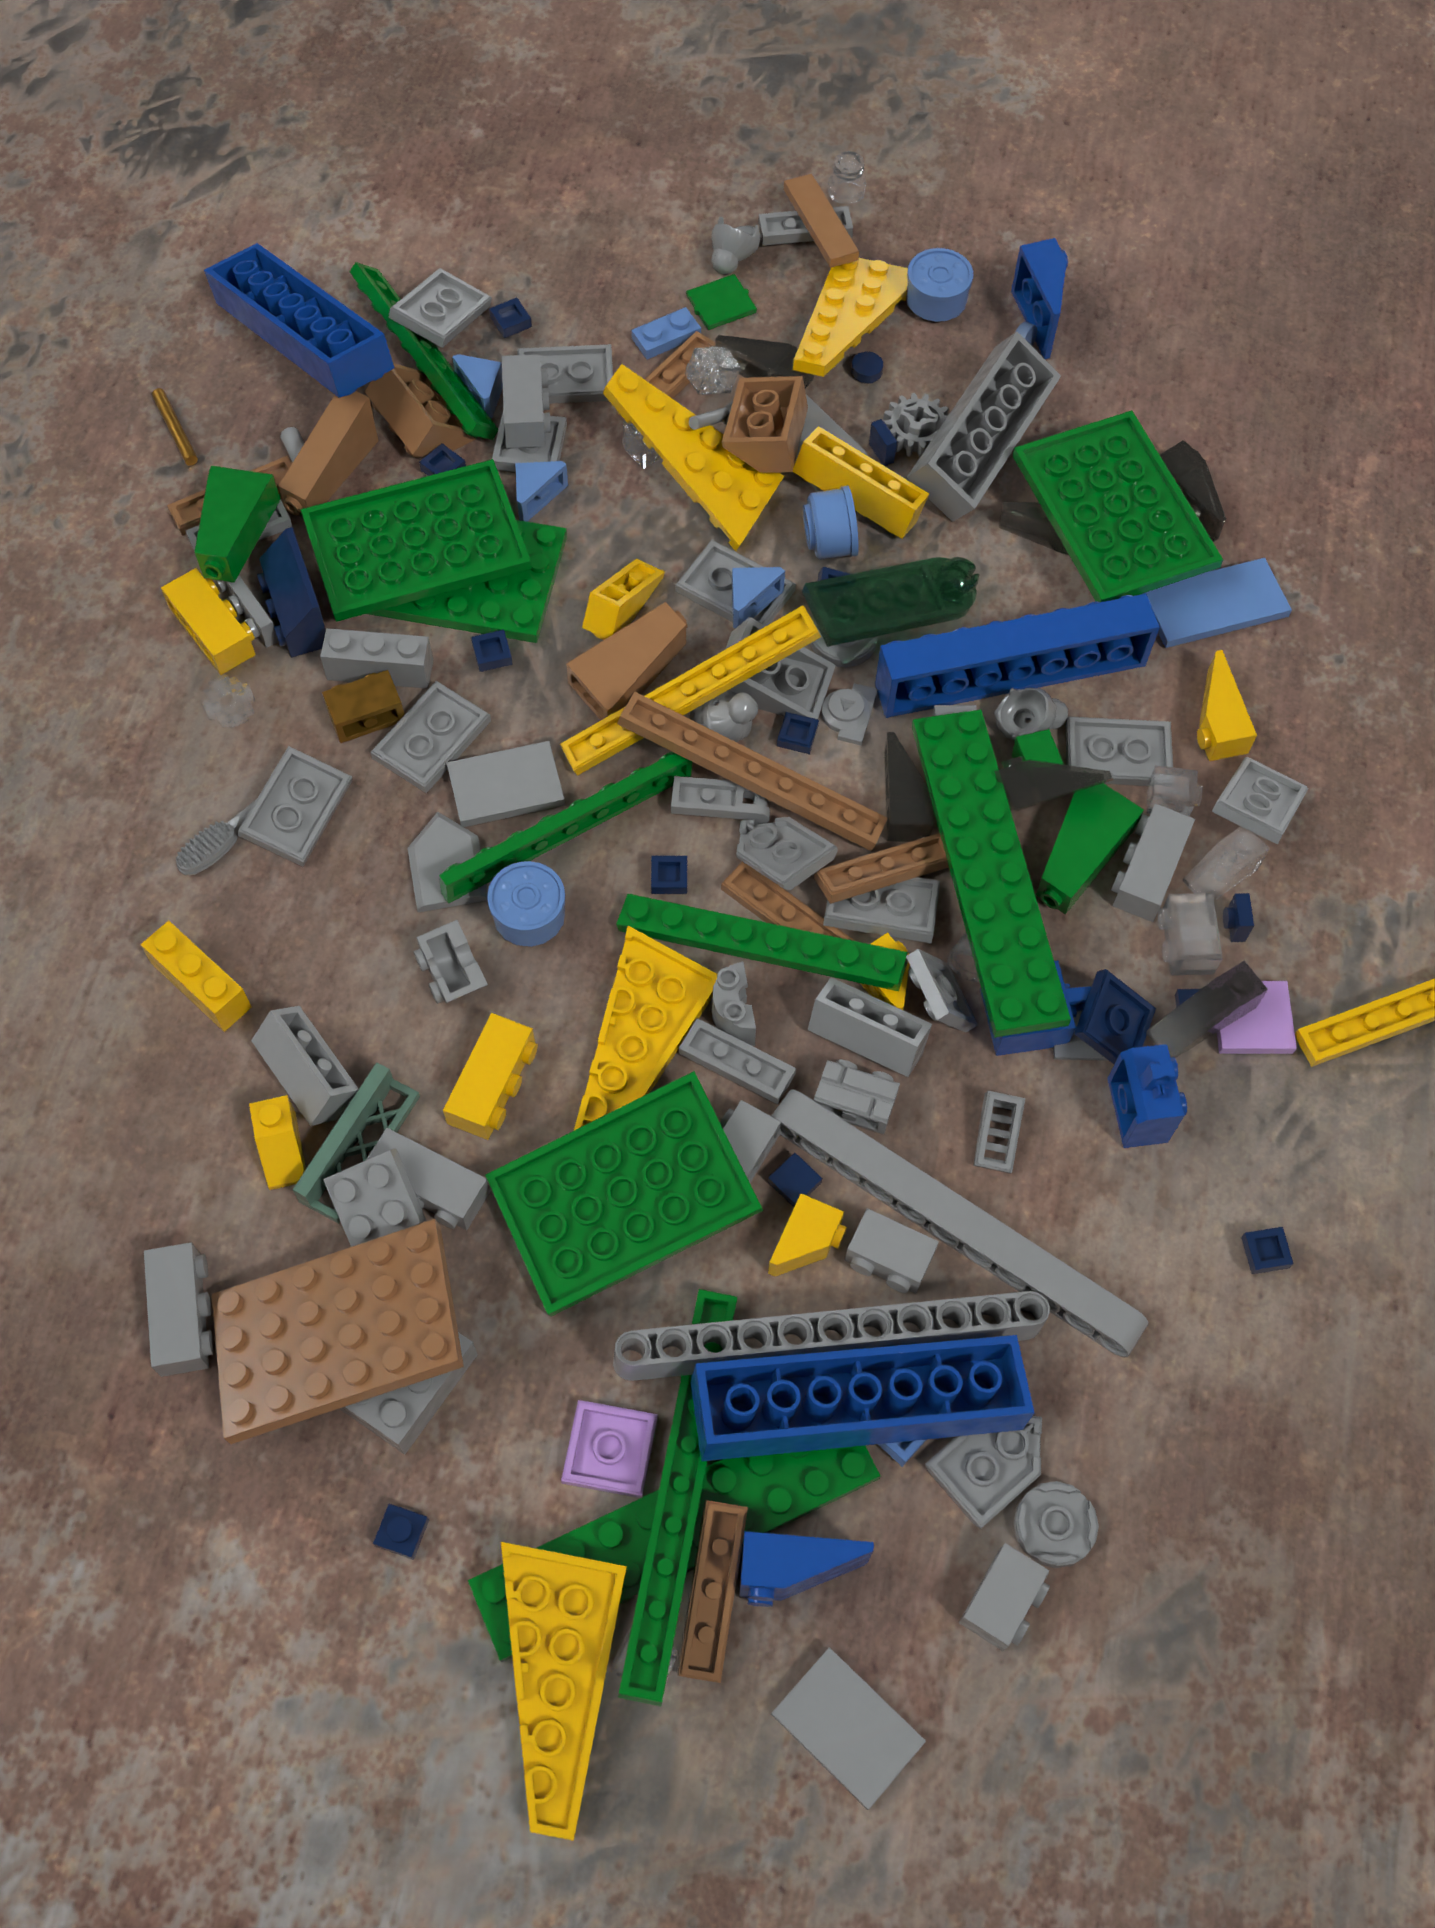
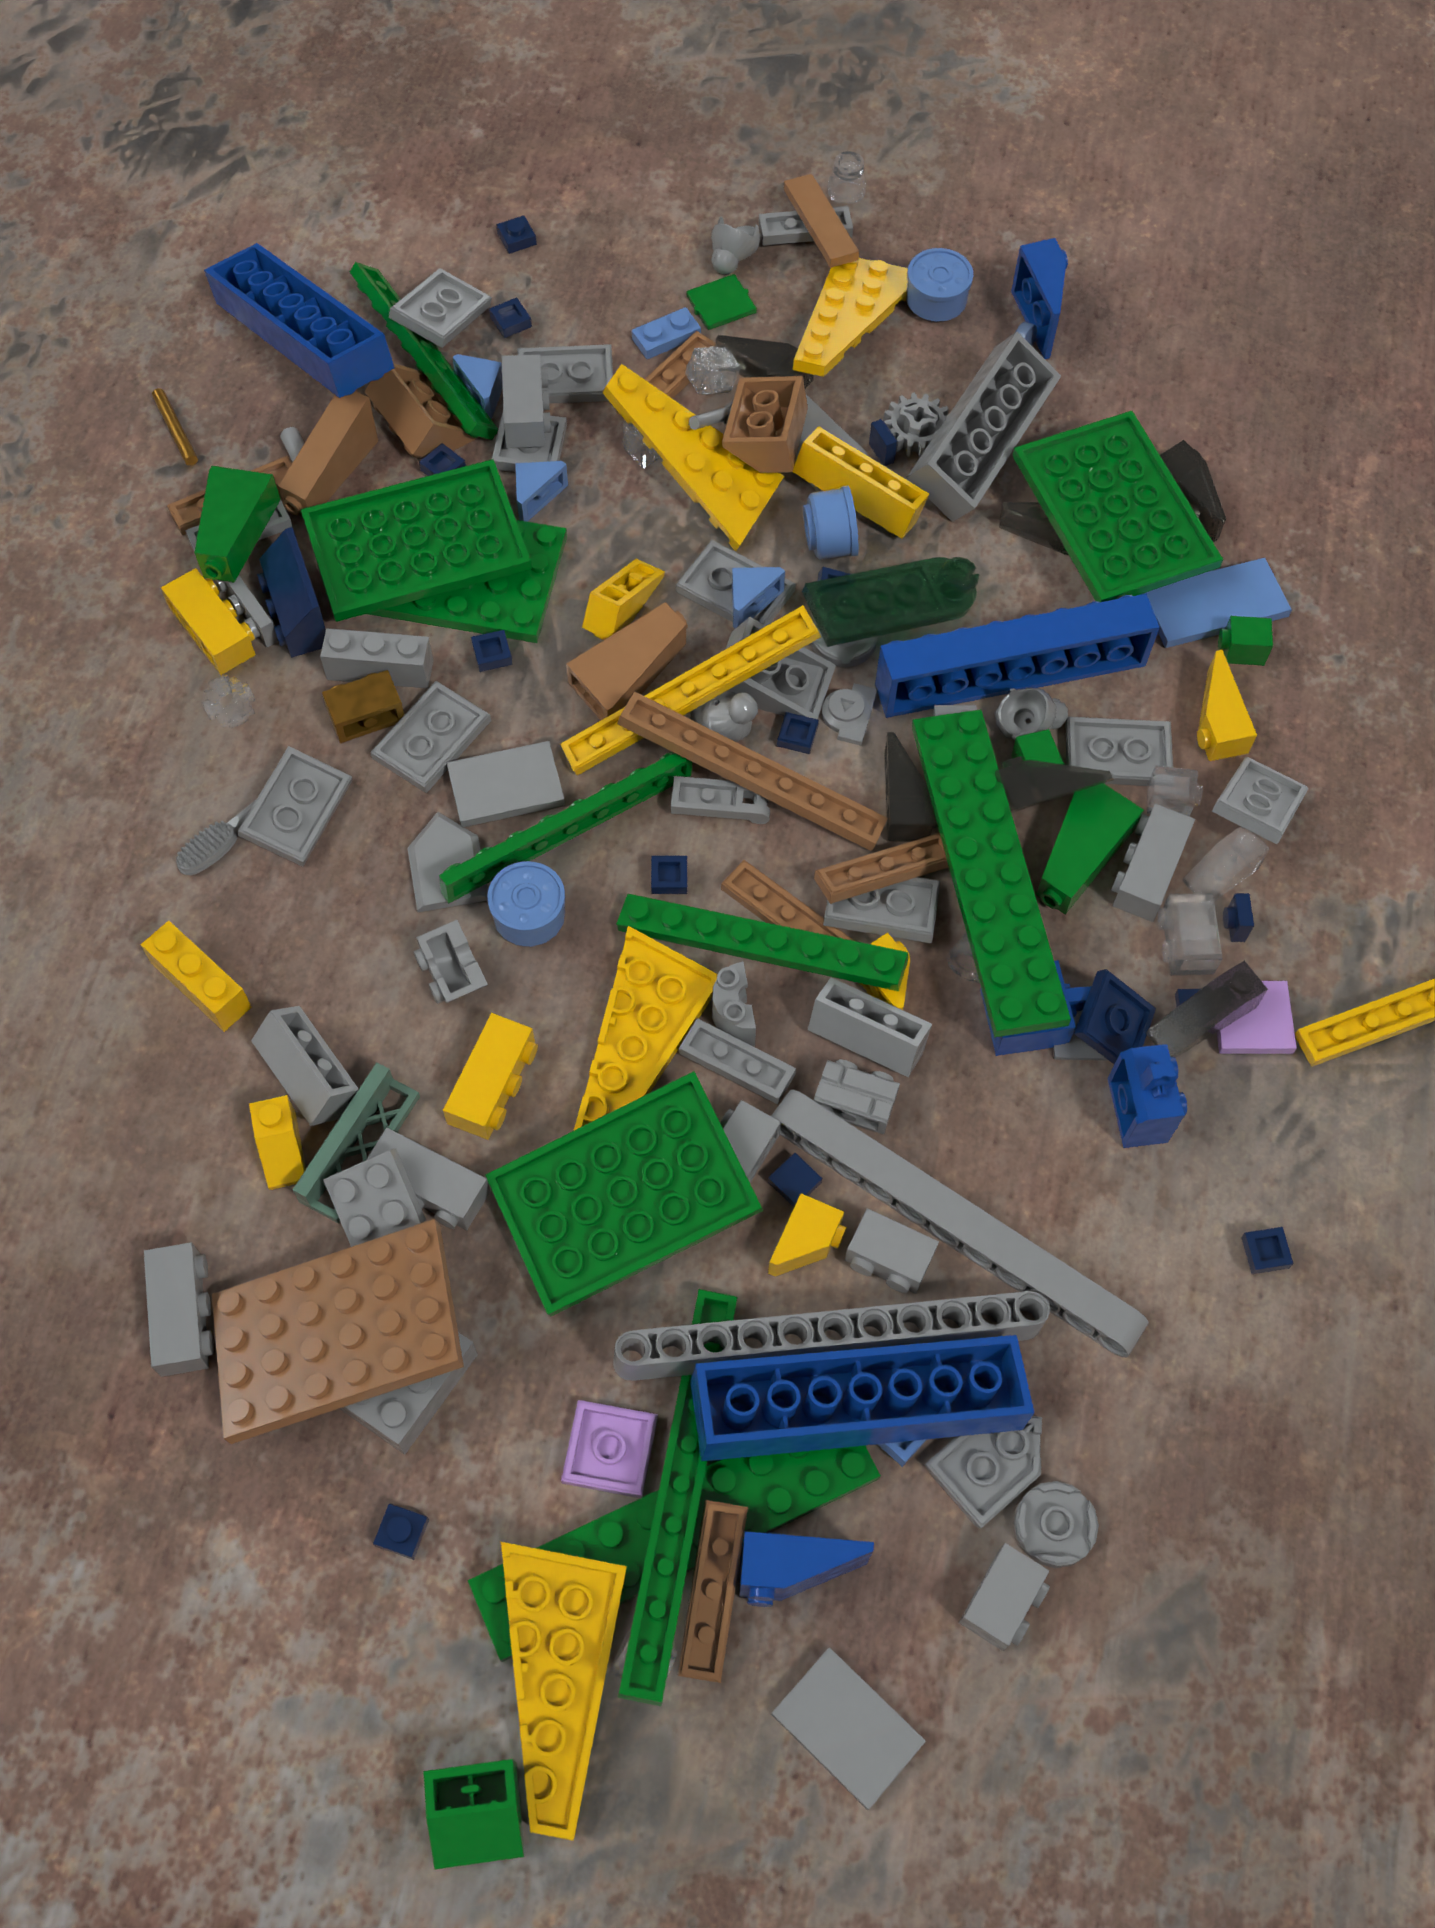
light grey tile [736,817,838,890] -> none
dark blue tile [851,352,883,383] -> none
light grey plate [906,949,978,1032] -> none
light grey slope [973,1091,1025,1173] -> none
none -> green slope [423,1759,525,1870]
none -> dark blue plate [496,215,537,254]
none -> green brick [1218,616,1273,666]

